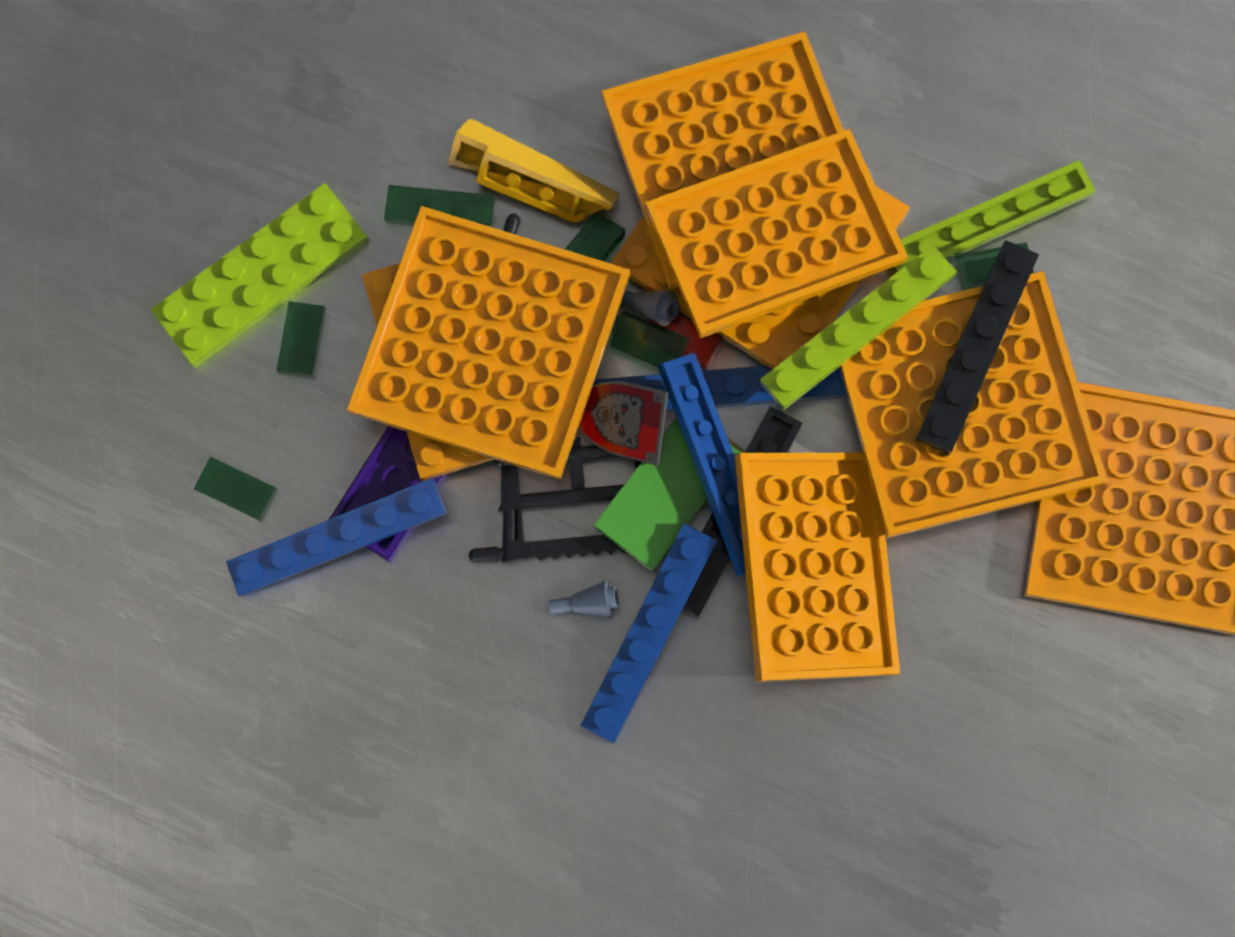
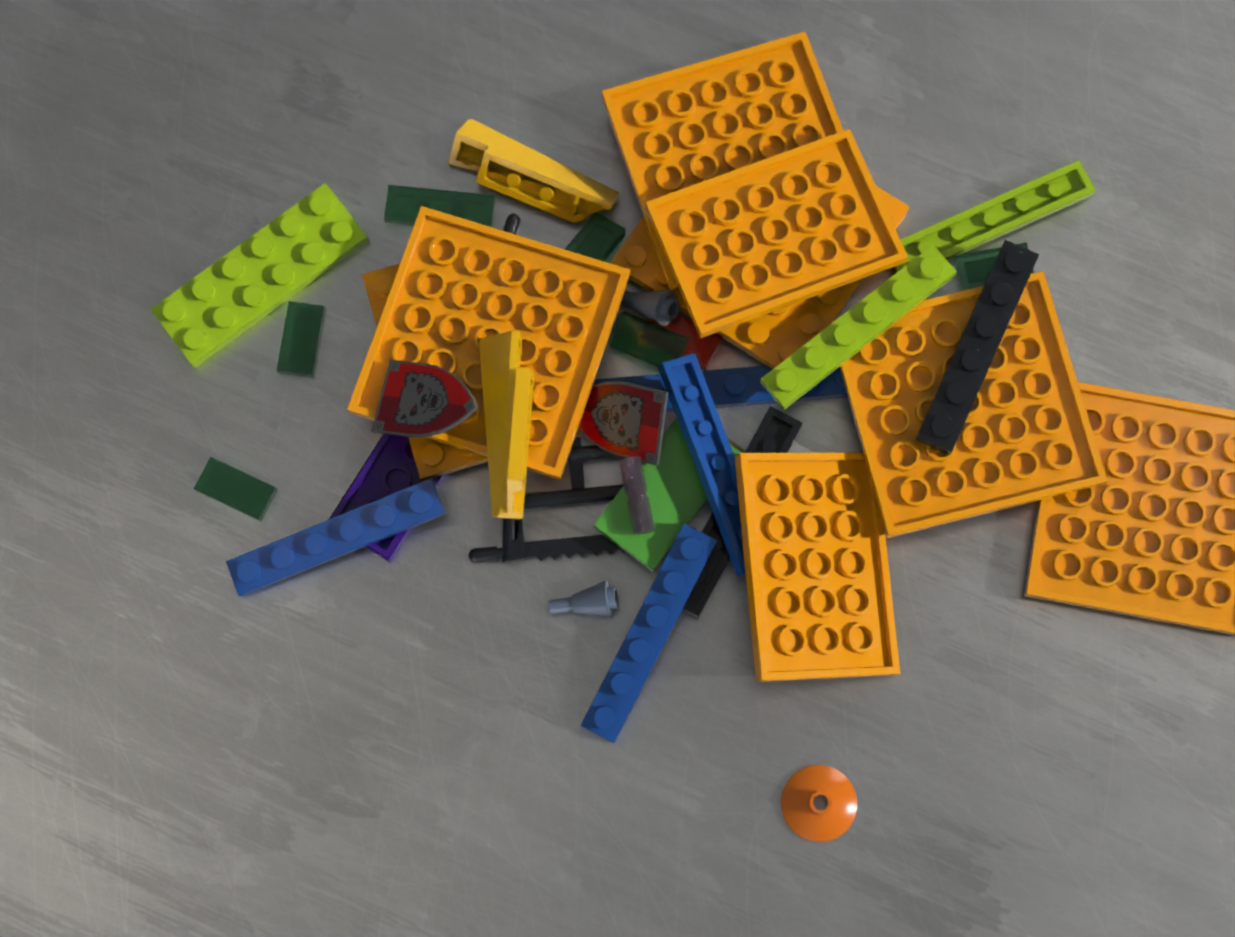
none -> shield [371,360,478,438]
none -> yellow wedge [479,331,534,520]
none -> piece [619,457,655,535]
none -> orange dish [781,765,857,842]

